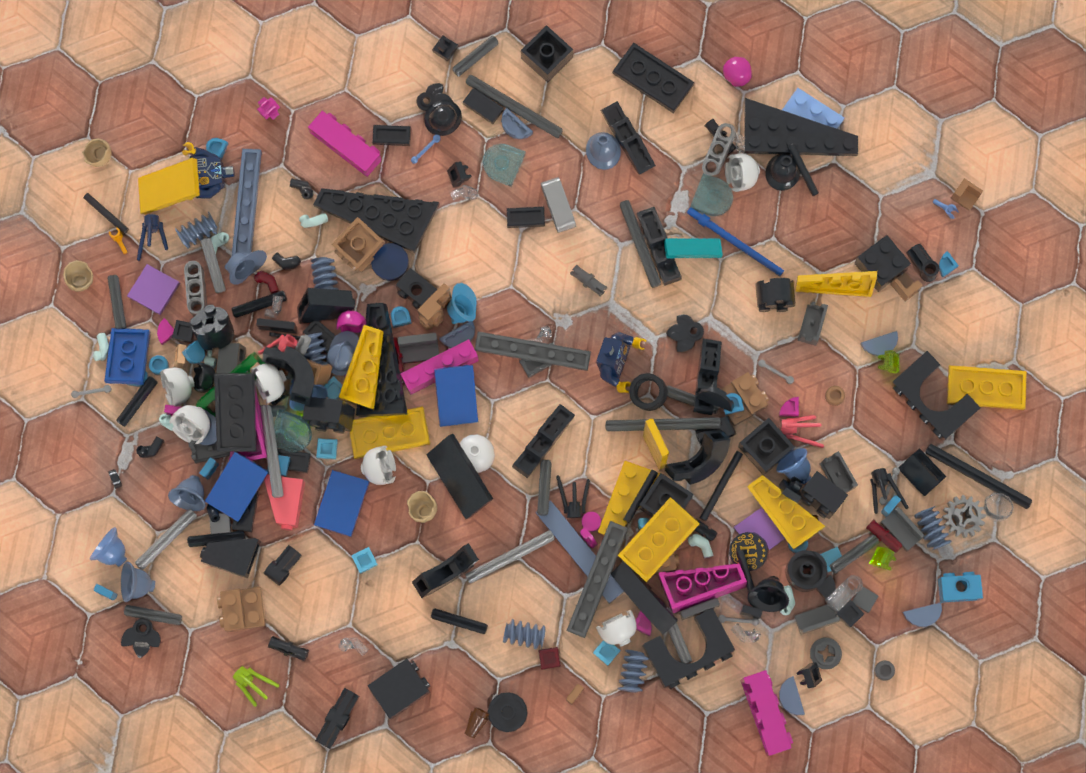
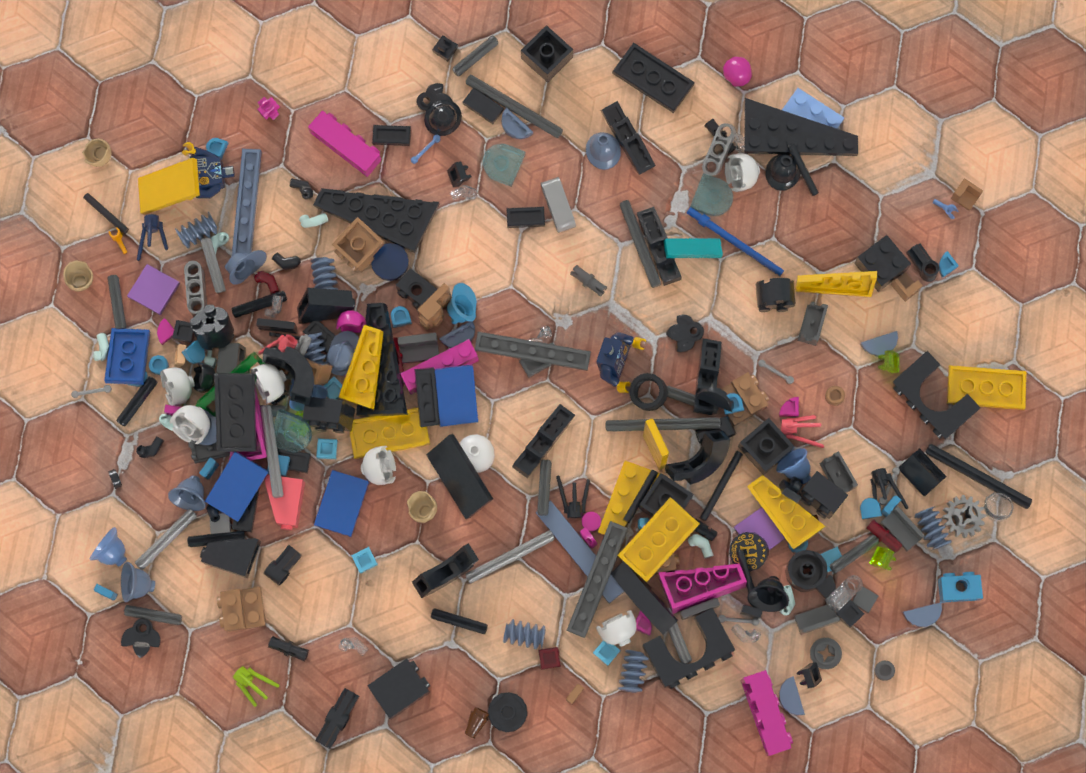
none -> black tile [414,367,440,427]
none -> dark azure tile [860,498,882,519]

